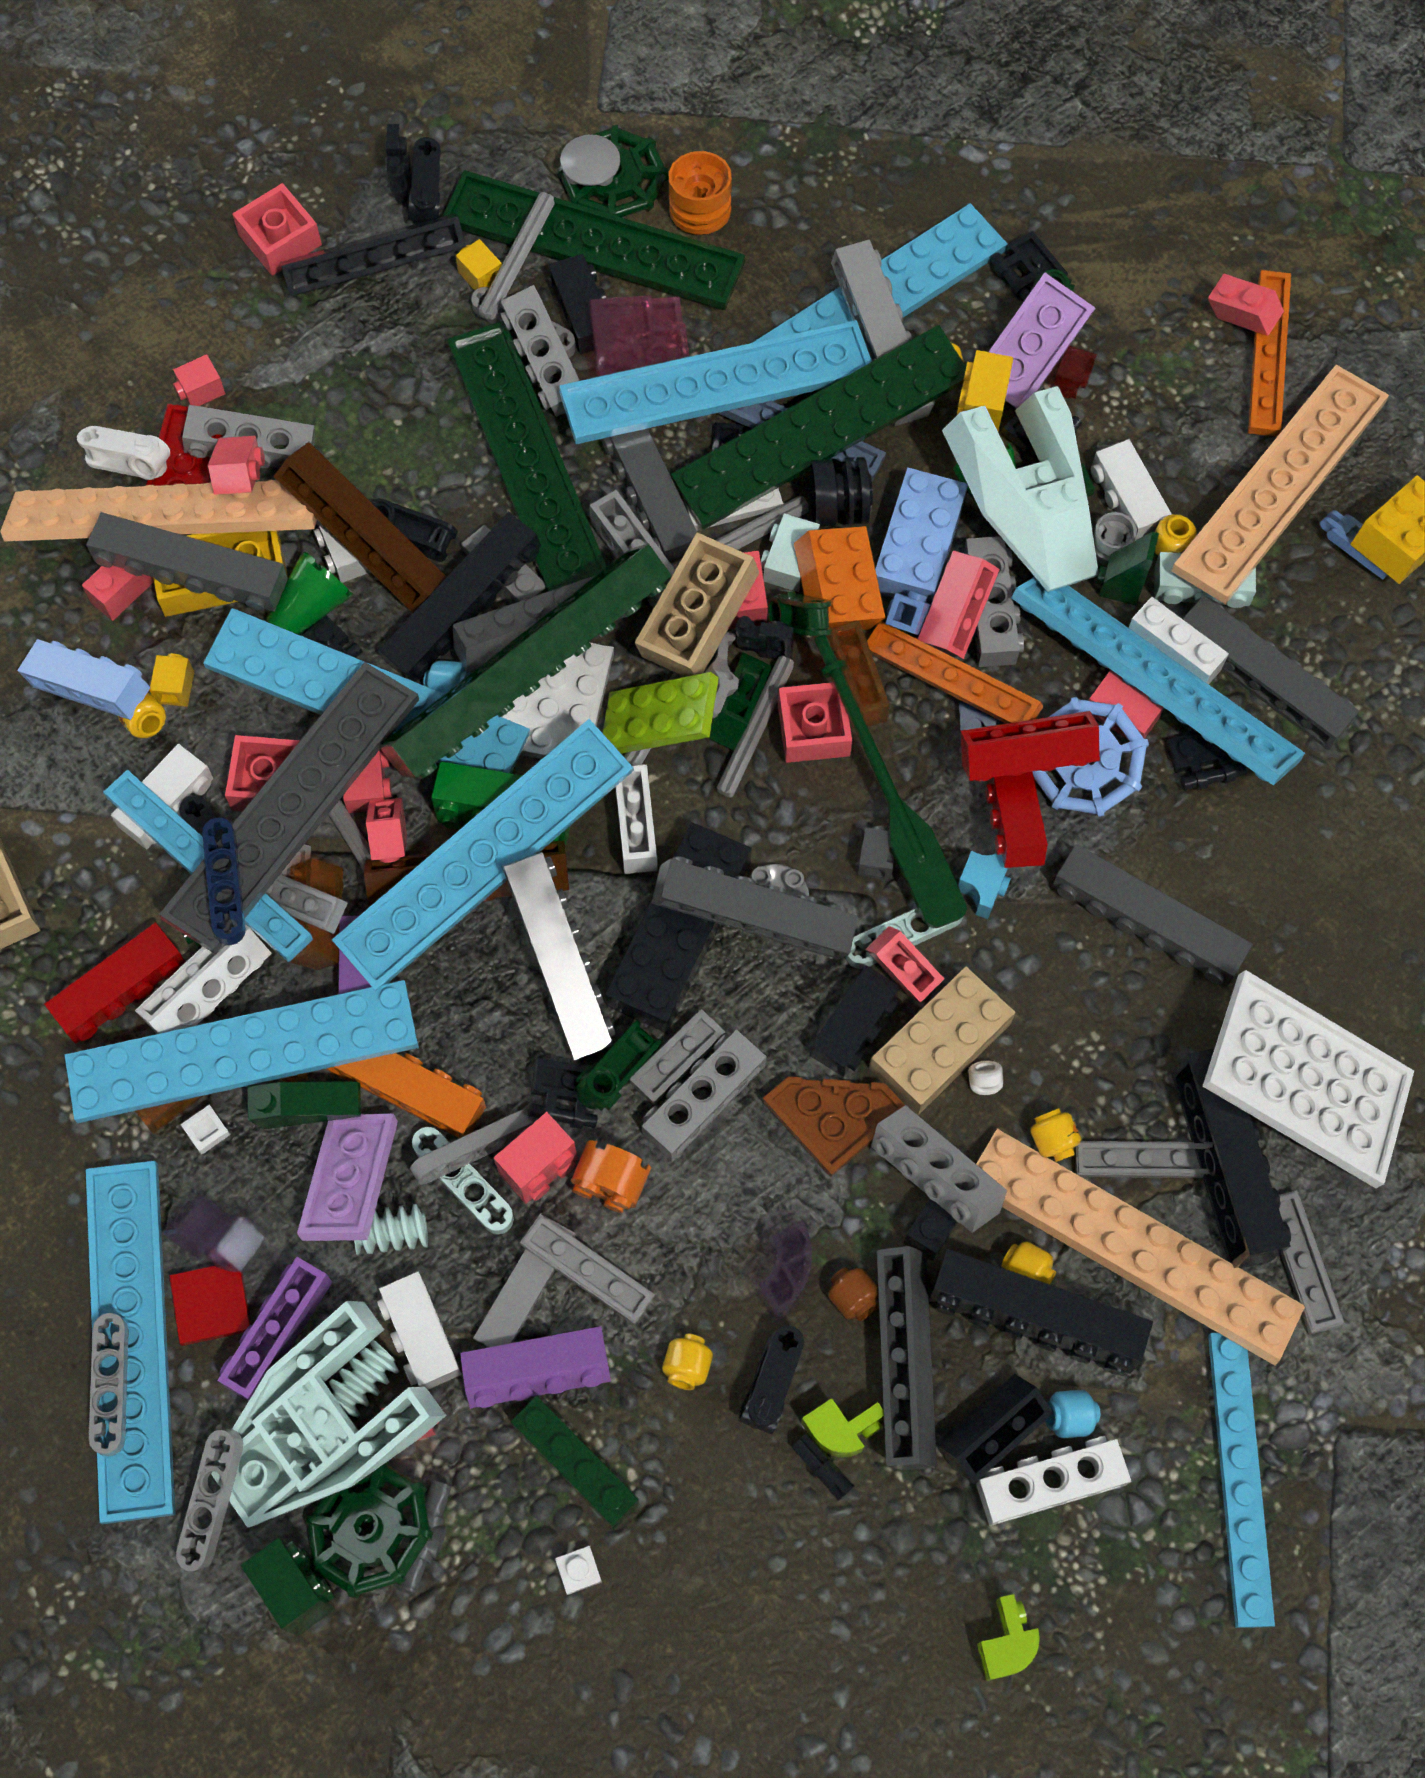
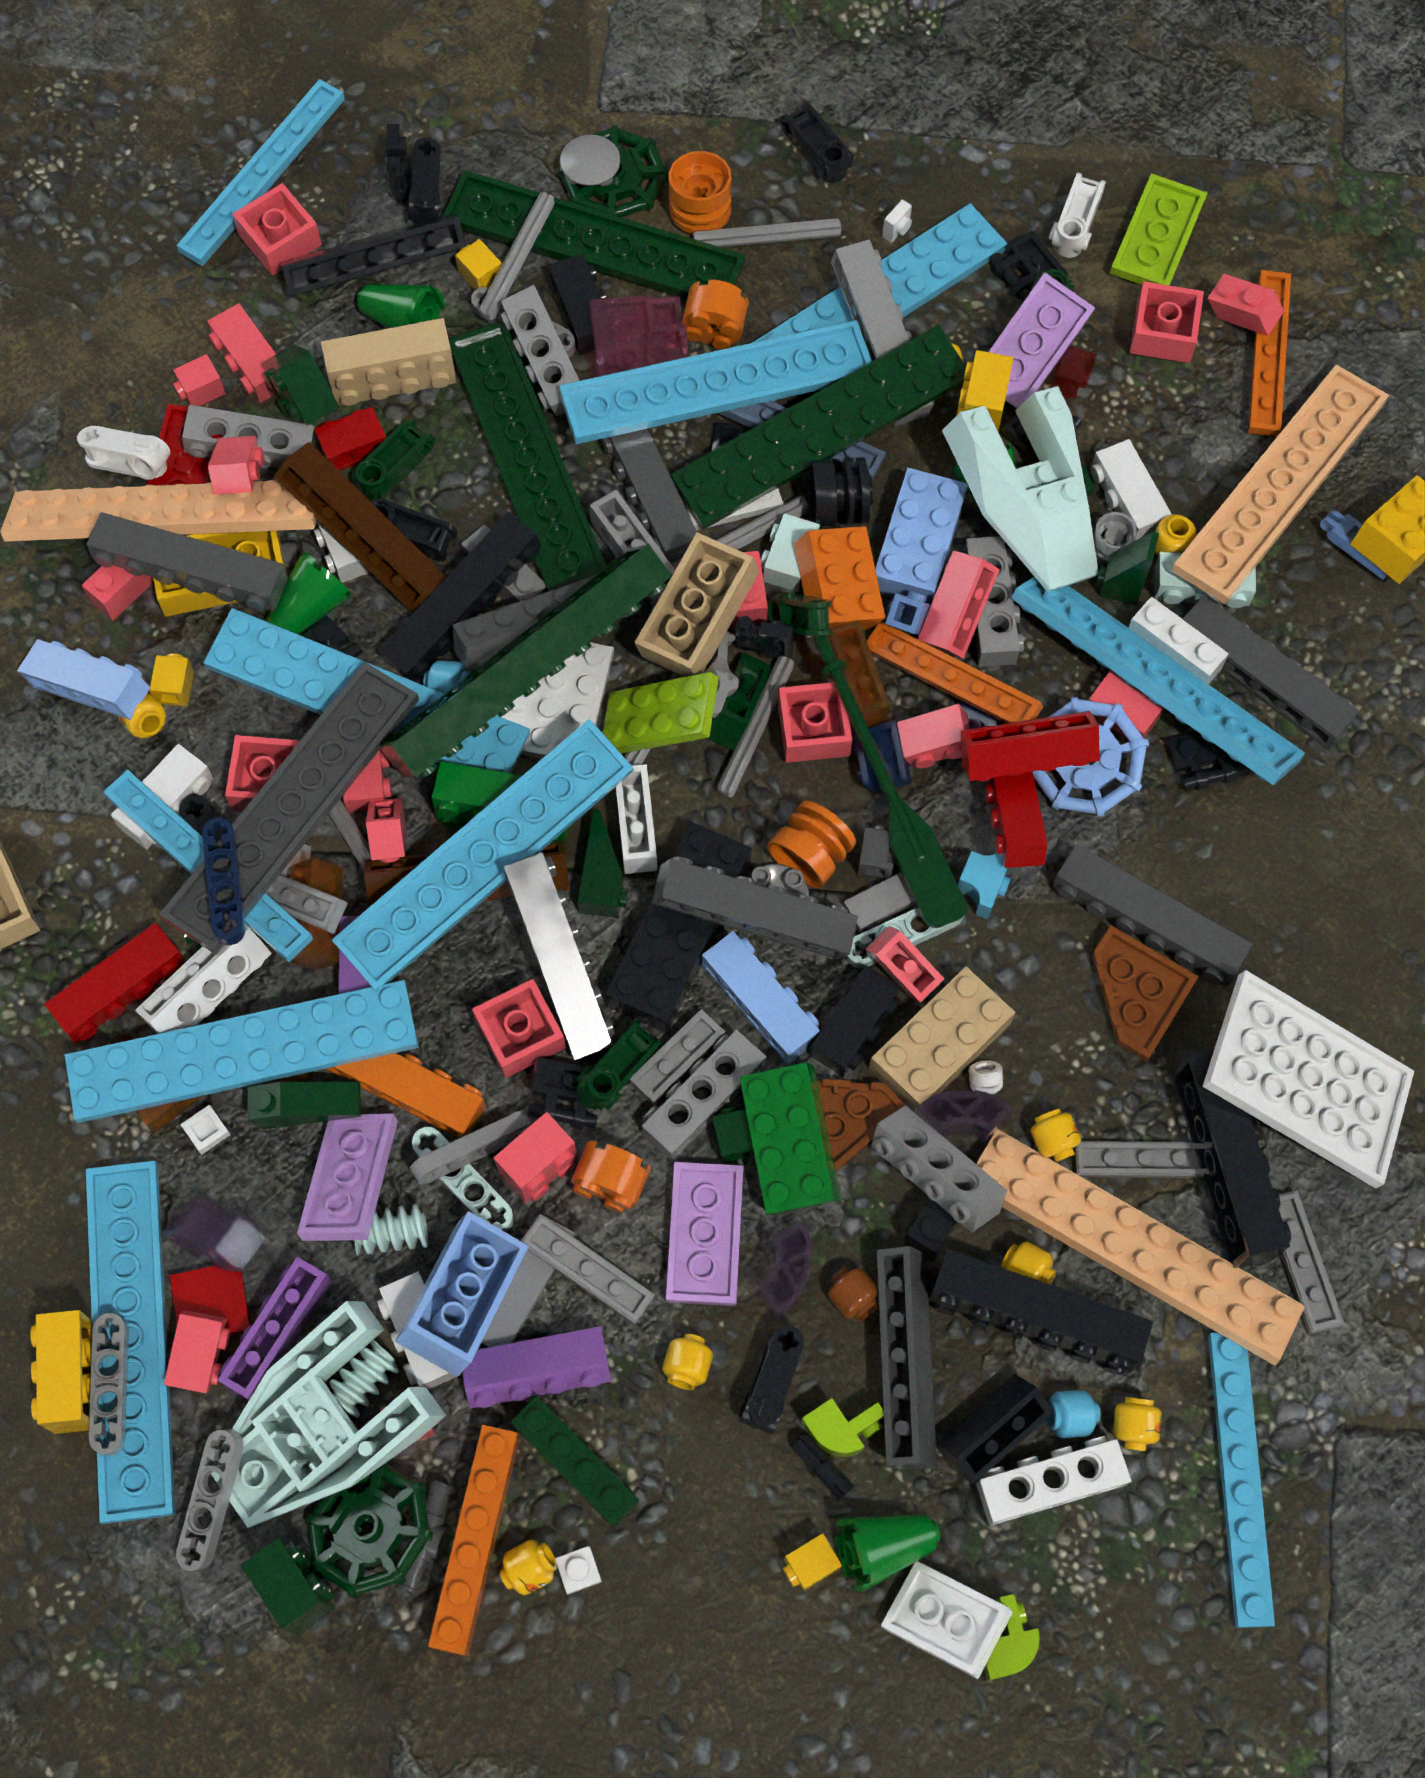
none -> yellow brick [30,1310,92,1434]
none -> coral brick [164,1310,231,1393]
none -> medium azure plate [176,79,345,266]
none -> coral brick [207,303,278,403]
none -> dark green brick [262,345,339,426]
none -> red brick [314,407,386,471]
none -> tan brick [321,318,456,406]
none -> dark green piece [351,419,436,501]
none -> green cone [357,284,445,329]
none -> light blue brick [395,1211,529,1377]
none -> orange brick [428,1425,520,1657]
none -> coral brick [472,979,566,1078]
none -> yellow head [500,1539,557,1596]
none -> dark green slope [578,809,629,918]
none -> lavender plate [666,1162,743,1306]
none -> orange brick [682,280,749,350]
none -> light grey axle [693,218,841,248]
none -> light blue brick [702,931,820,1065]
none -> dark green brick [712,1107,755,1164]
none -> green brick [740,1062,841,1215]
none -> orange wheel [767,800,856,889]
none -> black piece [780,102,854,183]
none -> yellow brick [782,1533,842,1591]
none -> green cone [835,1515,940,1593]
none -> light grey tile [843,872,915,933]
none -> dark blue bracket [852,720,912,794]
none -> white plate [881,1561,1013,1679]
none -> white plate [882,199,912,243]
none -> coral brick [897,704,971,768]
none -> clear purple brick [914,1090,1014,1143]
none -> white piece [1049,172,1106,258]
none -> dark orange plate [1092,925,1199,1062]
none -> lime plate [1110,173,1207,286]
none -> yellow head [1113,1397,1162,1451]
none -> coral brick [1129,281,1204,363]

